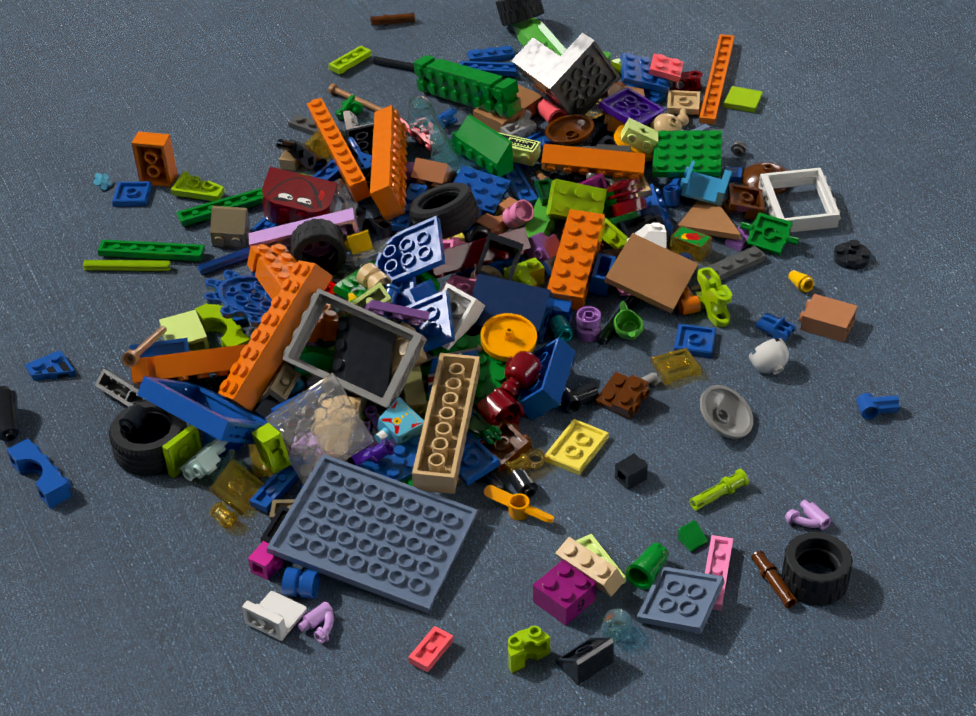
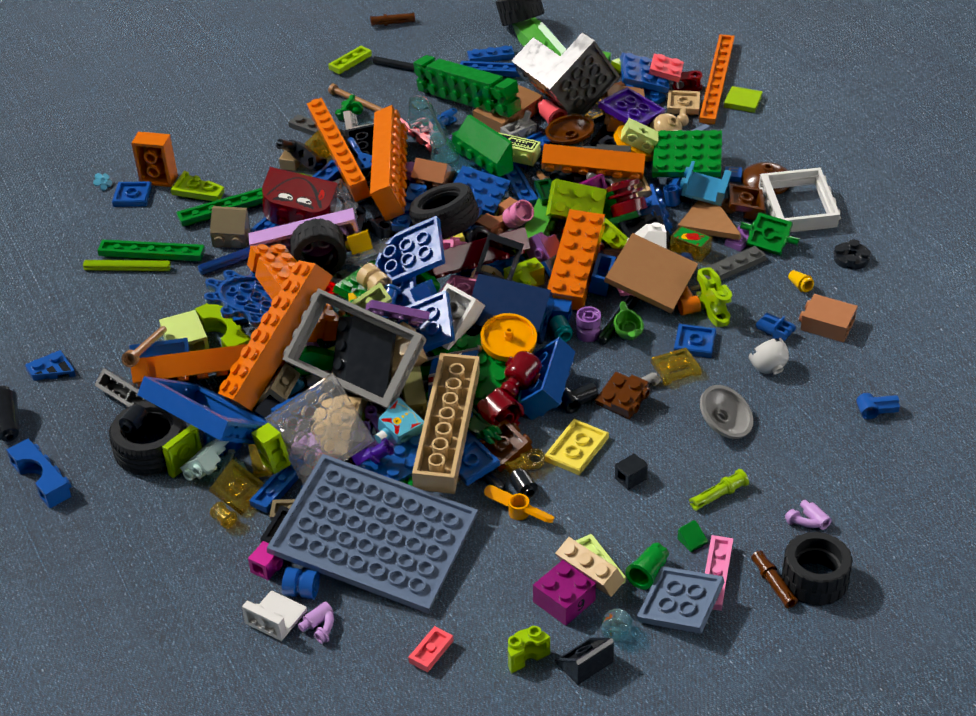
flat silver plate [730,141,747,156] -> none

